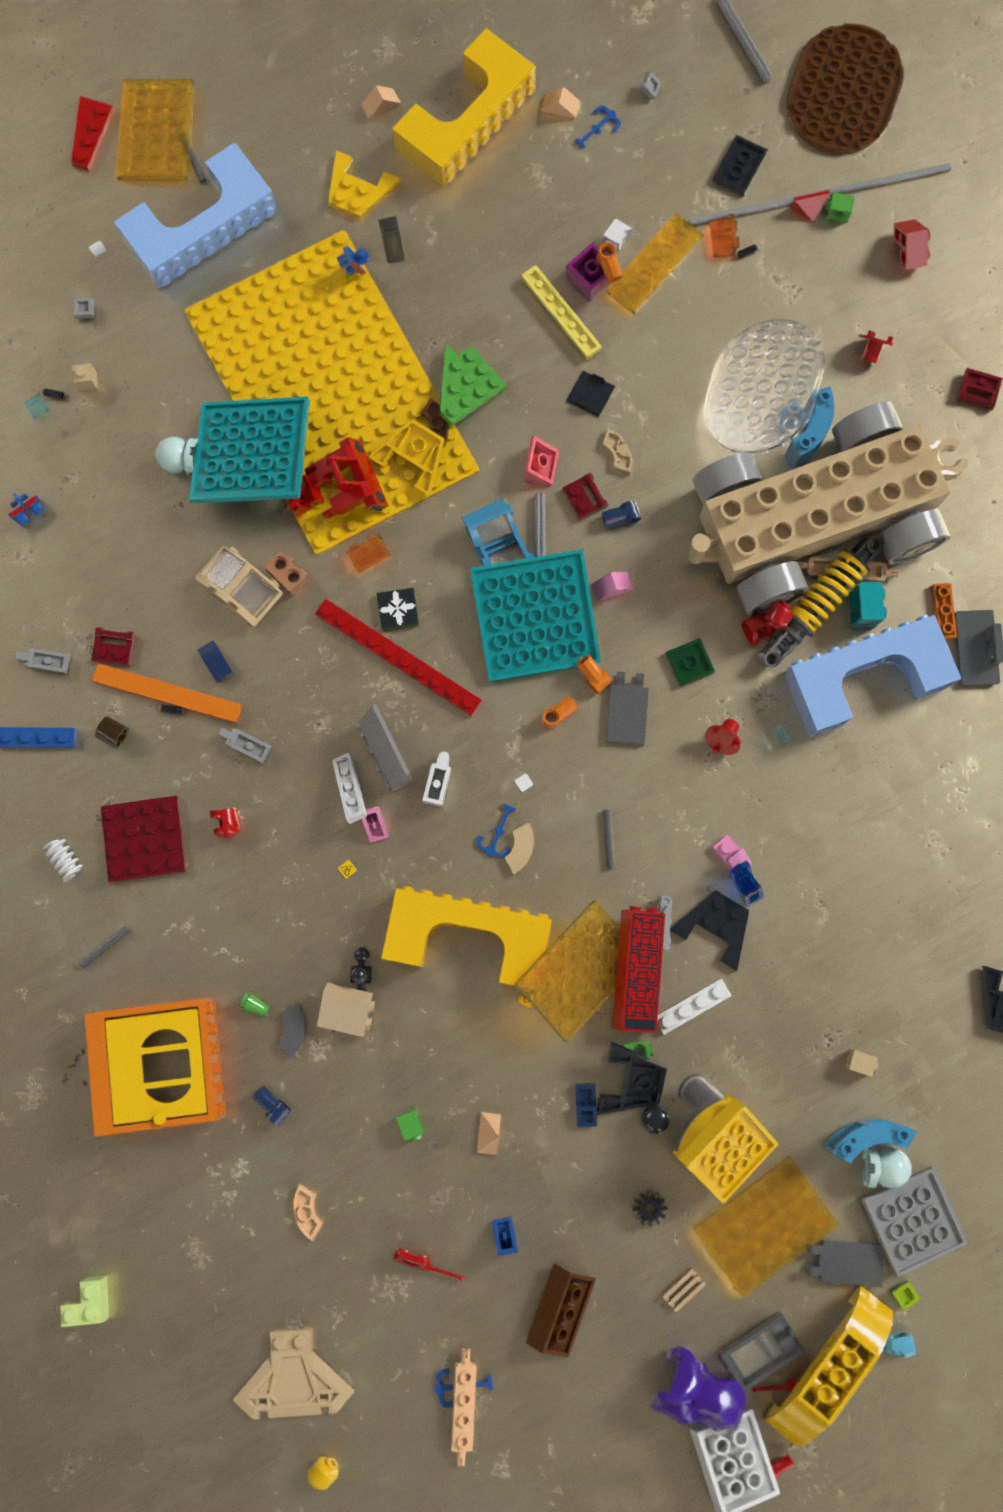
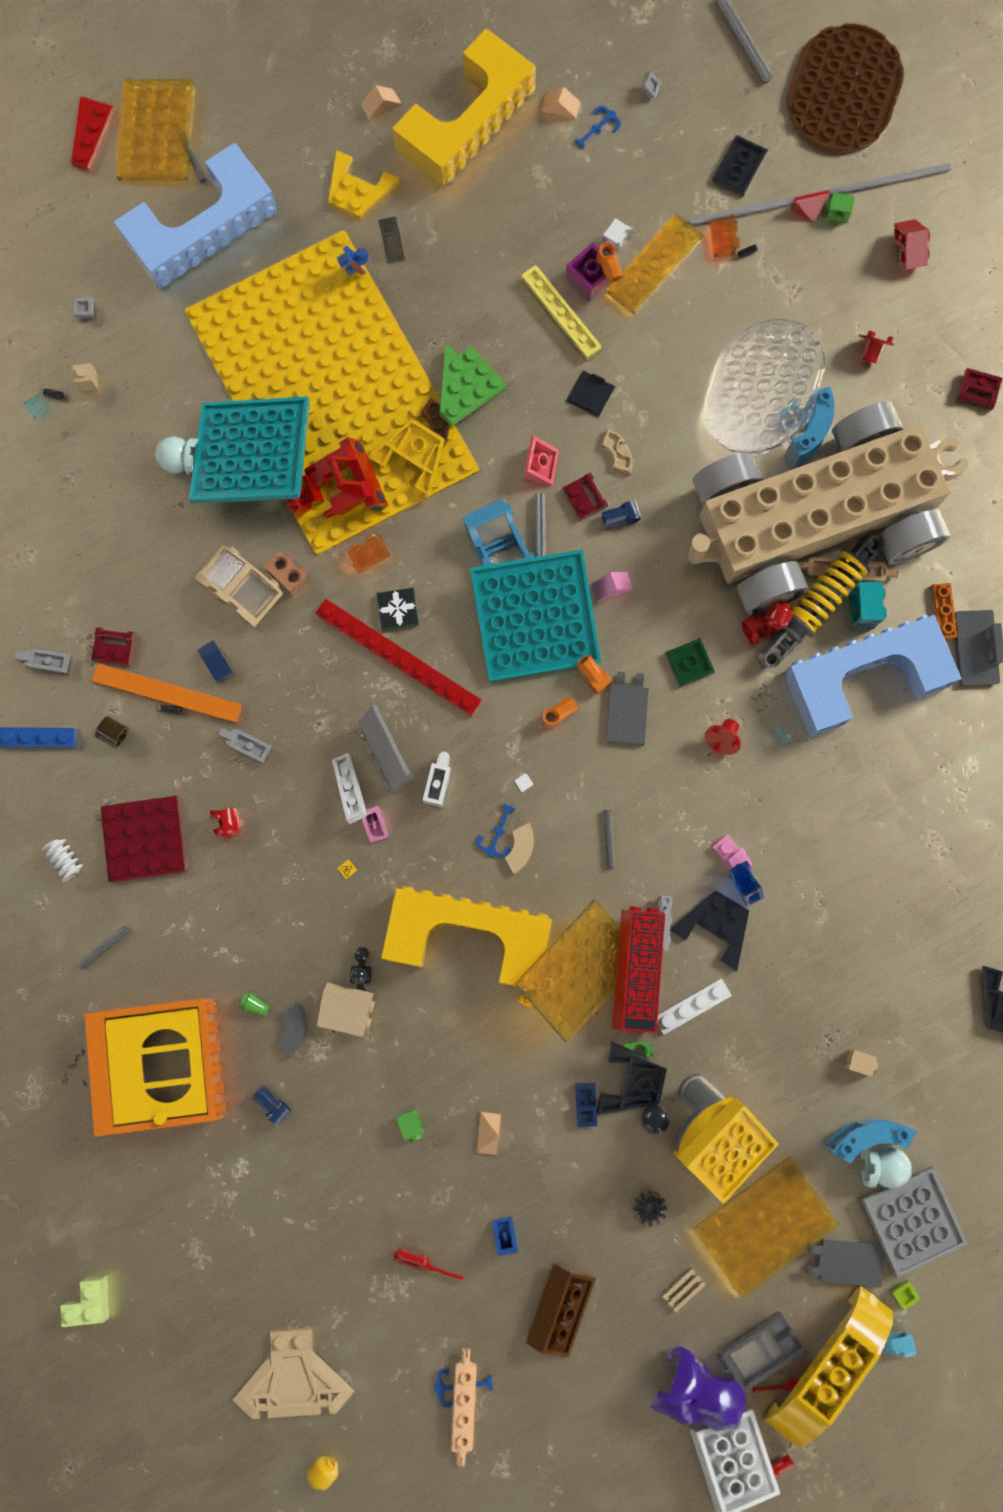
blue hips [8,493,44,526] -> none
white sticker [89,241,107,257] -> none
light nougat tile [293,1184,323,1241] -> none

